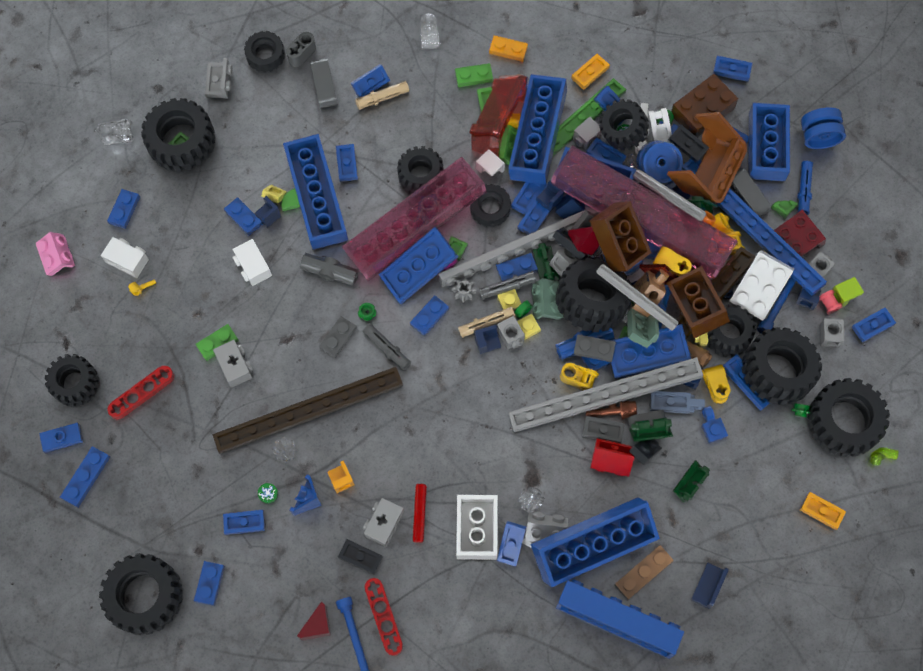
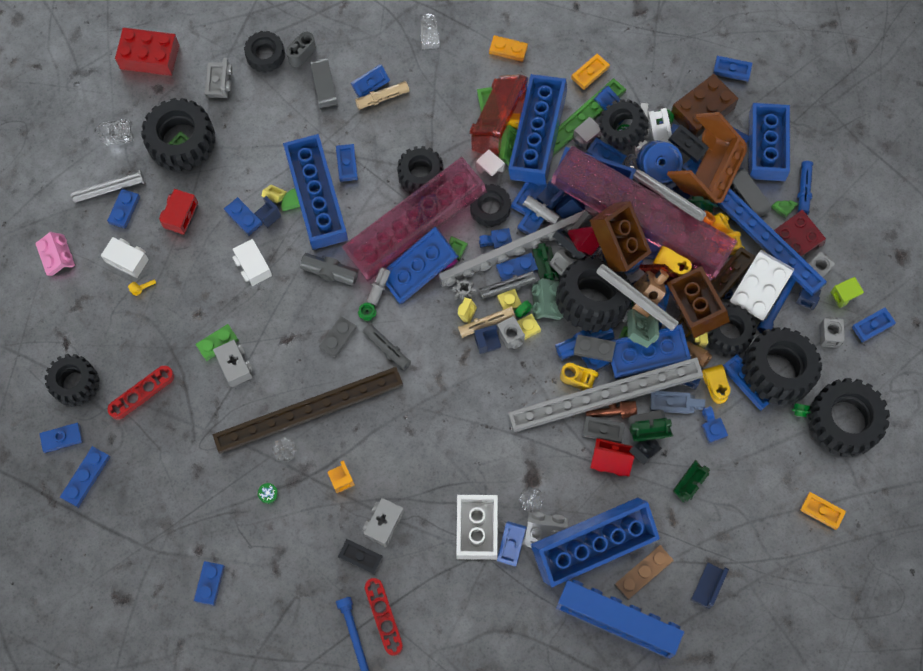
black tyre [99,553,183,635] -> none
blue plate [223,510,265,535] -> none
blue slope [289,474,322,516] -> none
dark red slope [297,602,331,641] -> none
blue plate [410,295,449,336] -> none
red axle [413,484,427,543] -> none
bright green plate [455,63,493,88] -> none
blue wheel [800,107,846,149] -> none
coral bush [819,290,843,315] -> none
clear neon green arm [870,447,899,466] -> none
none -> light grey axle [71,170,145,203]
none -> red brick [115,27,179,76]
none -> red brick [159,189,198,235]
none -> light grey axle [366,268,390,306]
none -> light yellow plate [458,298,477,323]
none -> blue plate [479,228,512,250]
none -> light grey pin [522,195,560,224]

